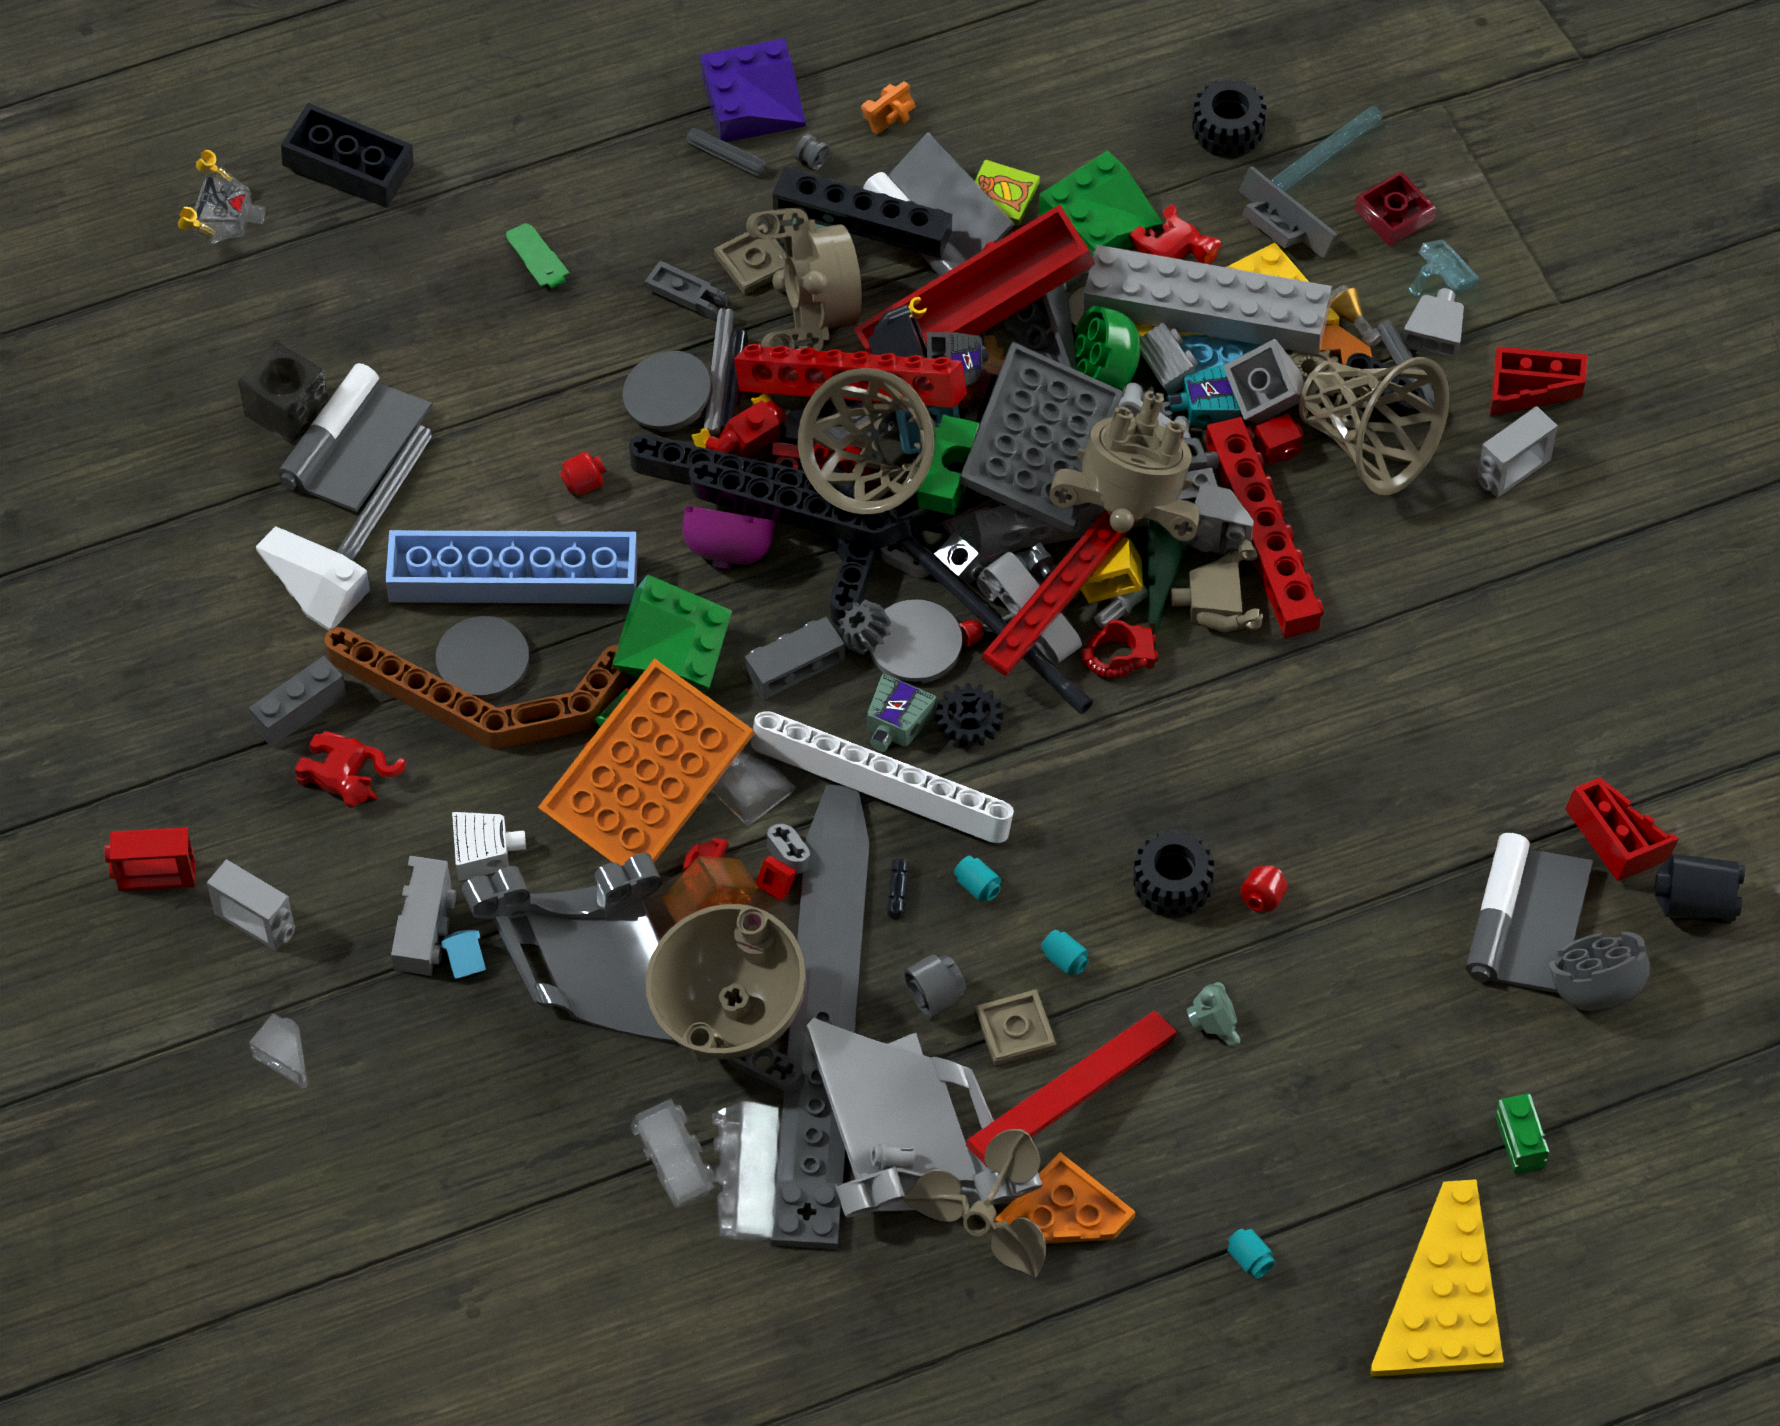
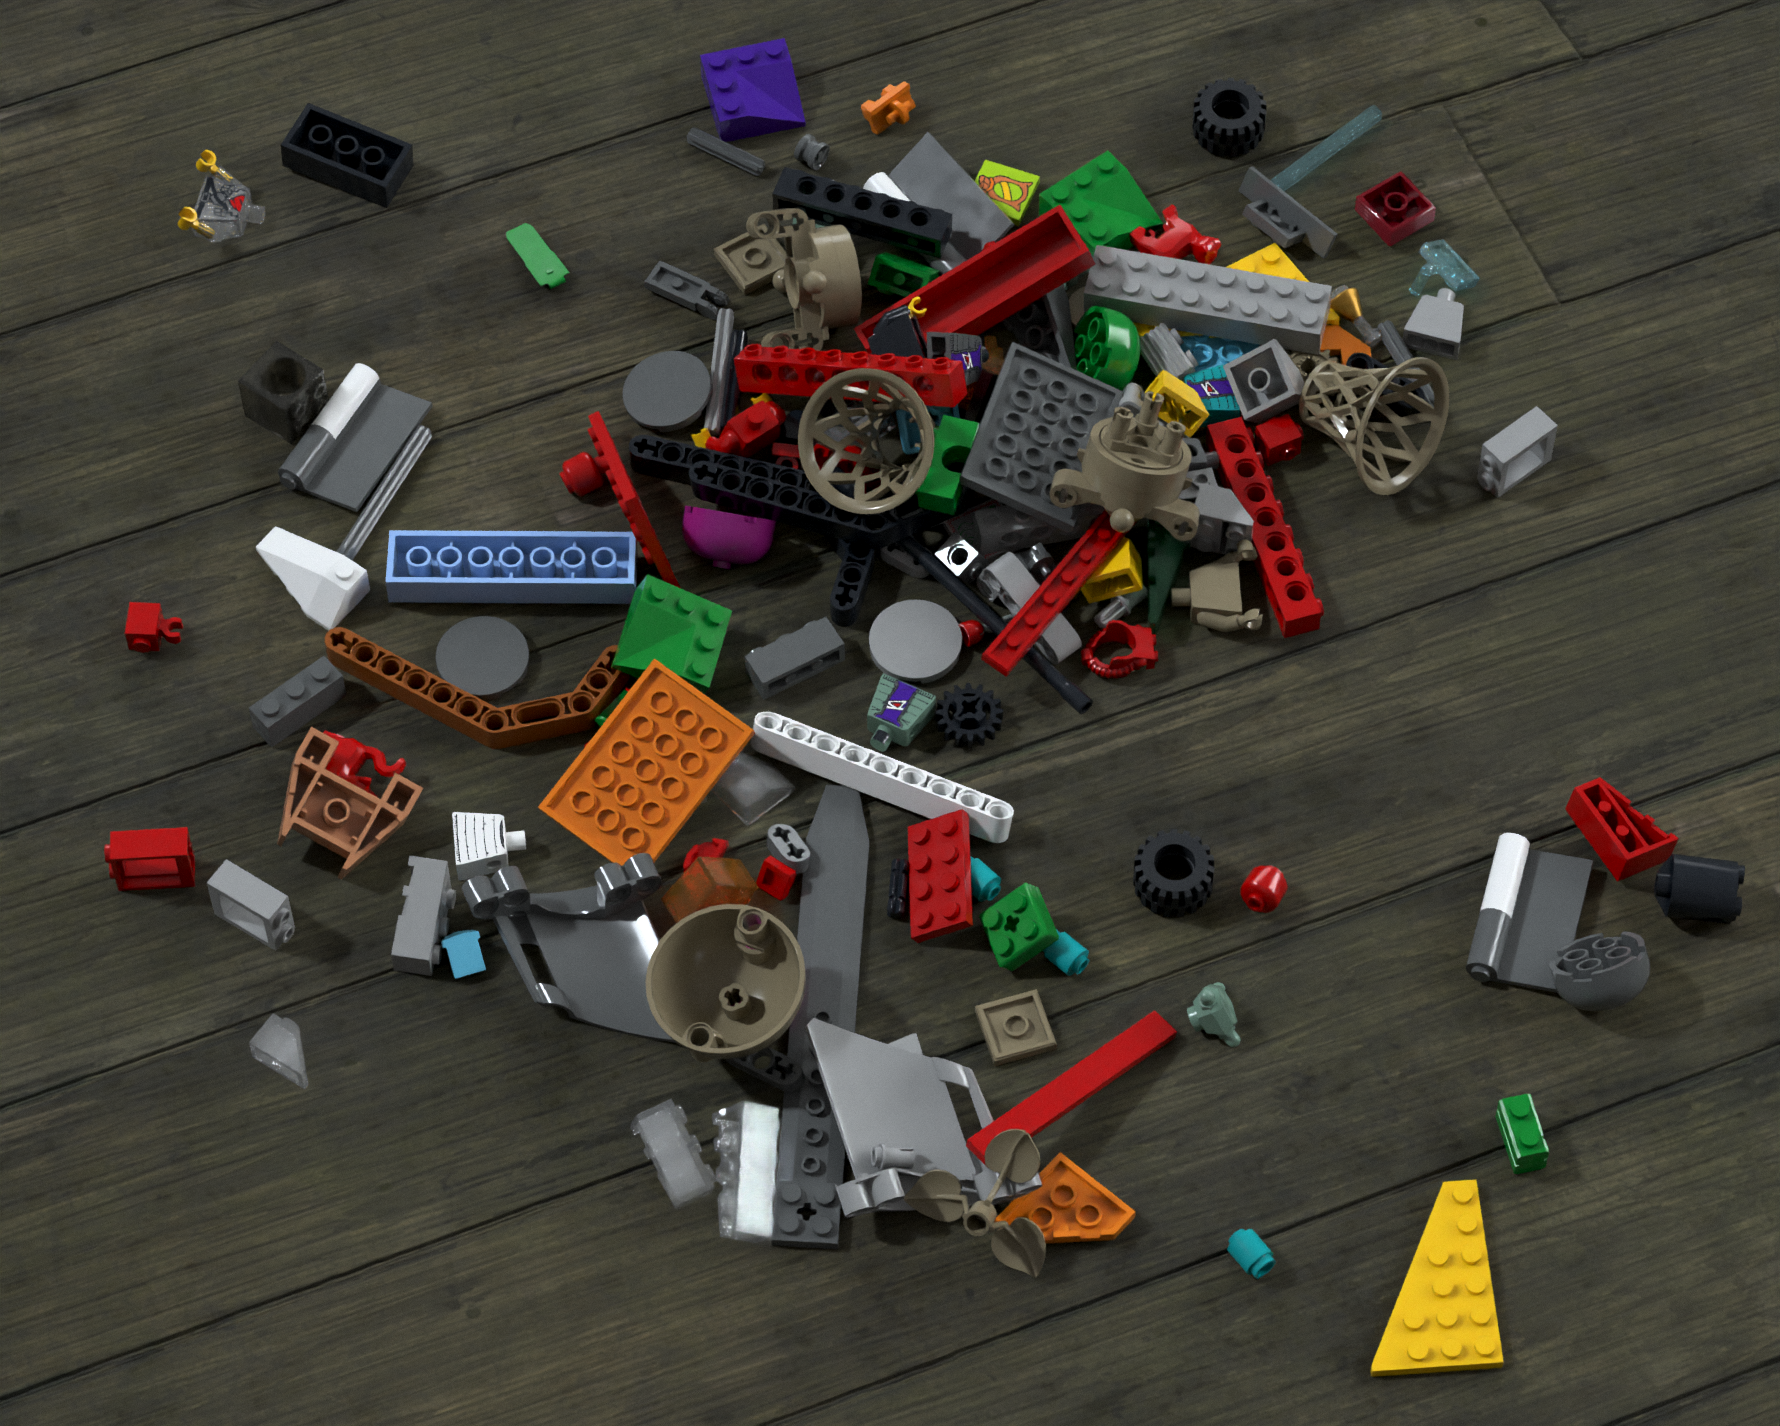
dark grey gear [837,599,892,655] -> none
dark grey piece [903,954,966,1019] -> none
red wedge [1490,346,1588,416] -> none
none -> red brick [125,602,183,653]
none -> nougat wedge [277,727,423,879]
none -> red wing [587,411,681,588]
none -> green brick [868,252,940,297]
none -> red plate [908,809,973,943]
none -> green brick [979,882,1059,971]
none -> yellow torso [1144,370,1209,438]

